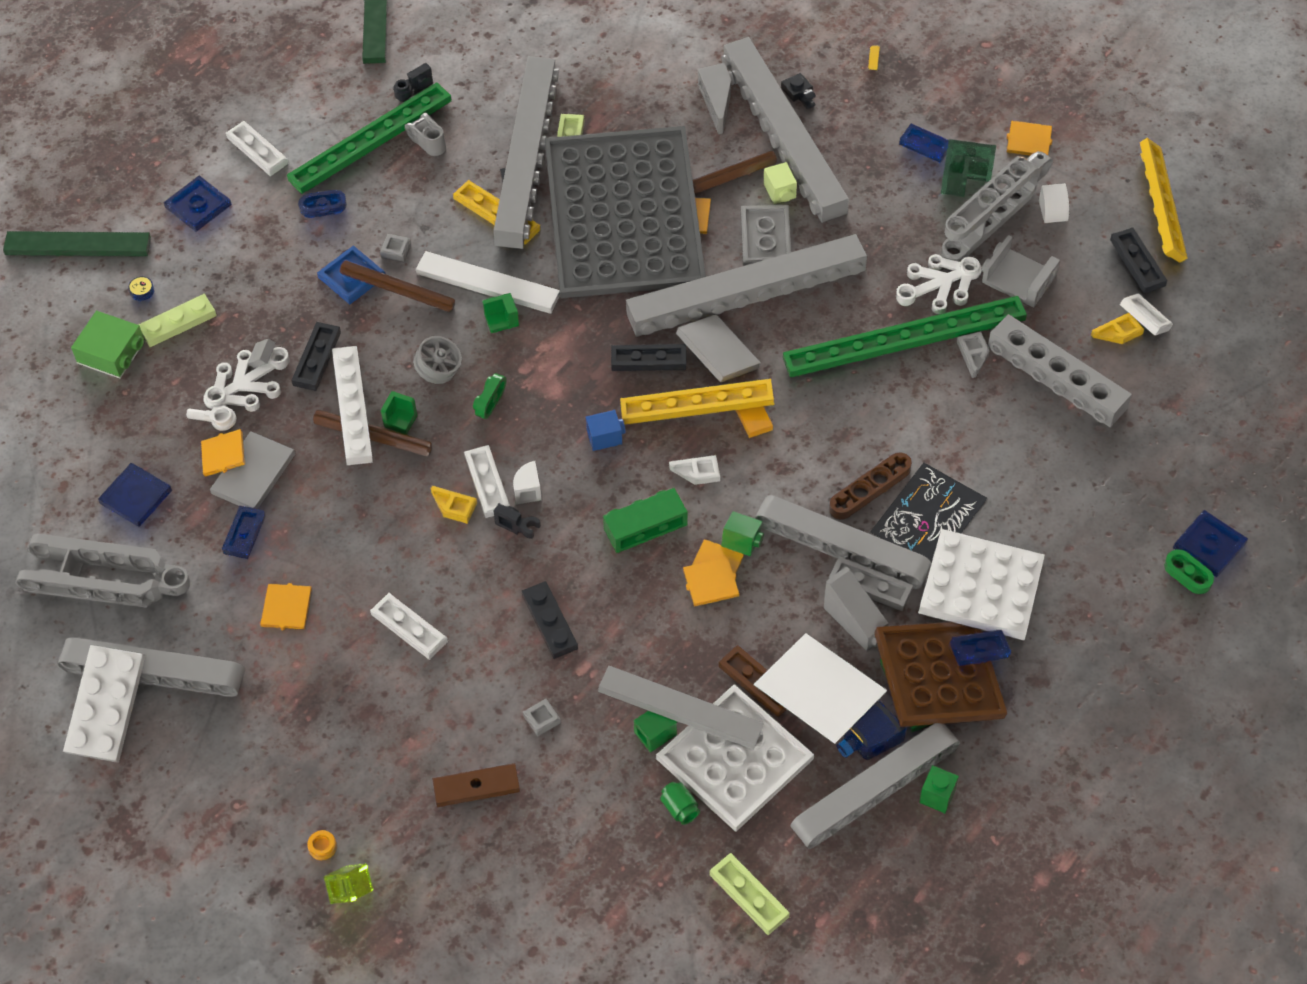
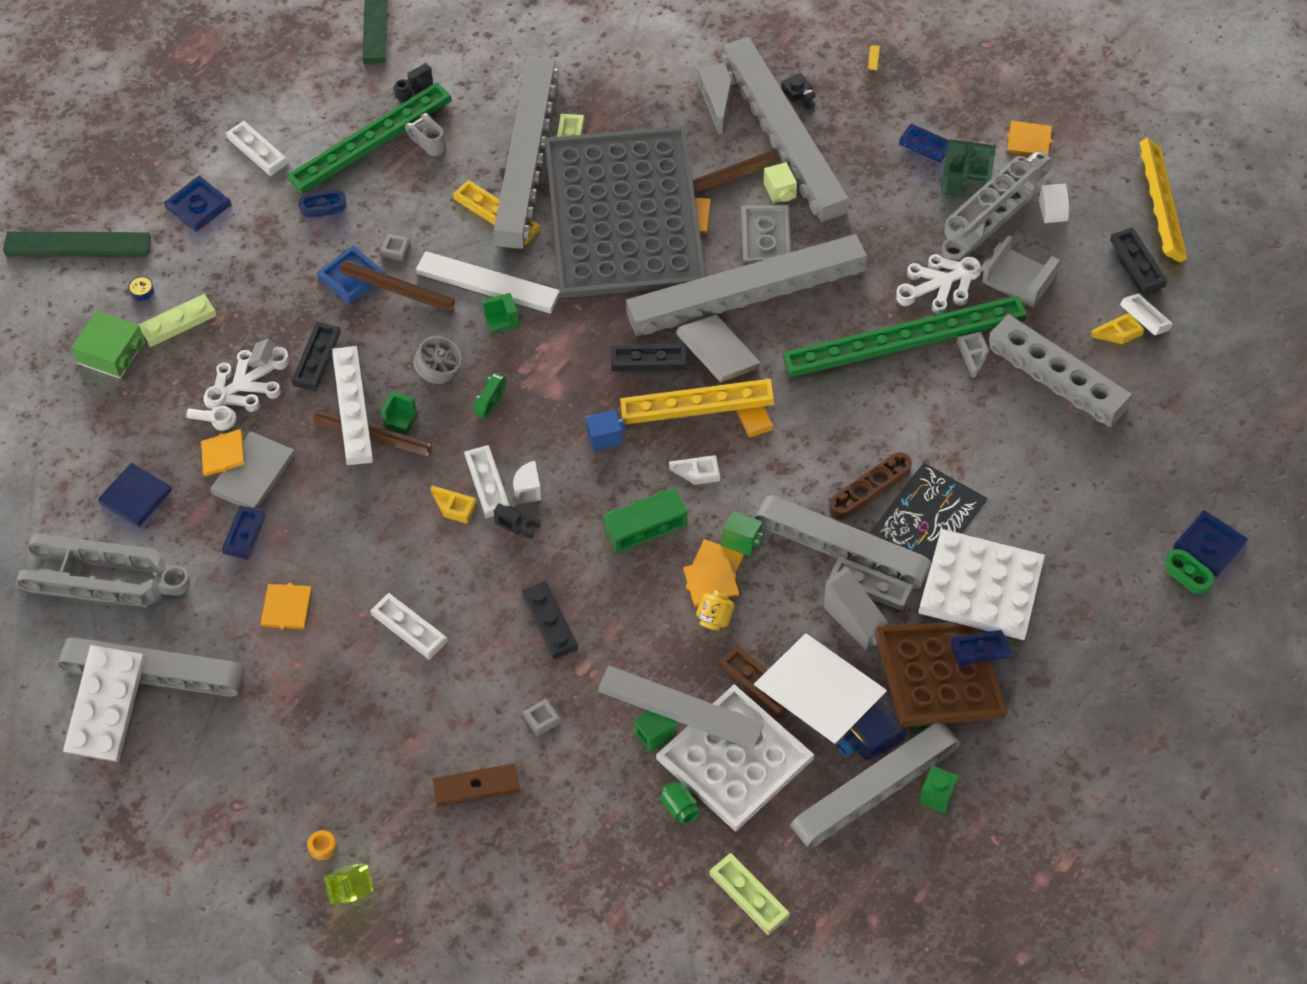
none -> yellow head [696,589,735,631]

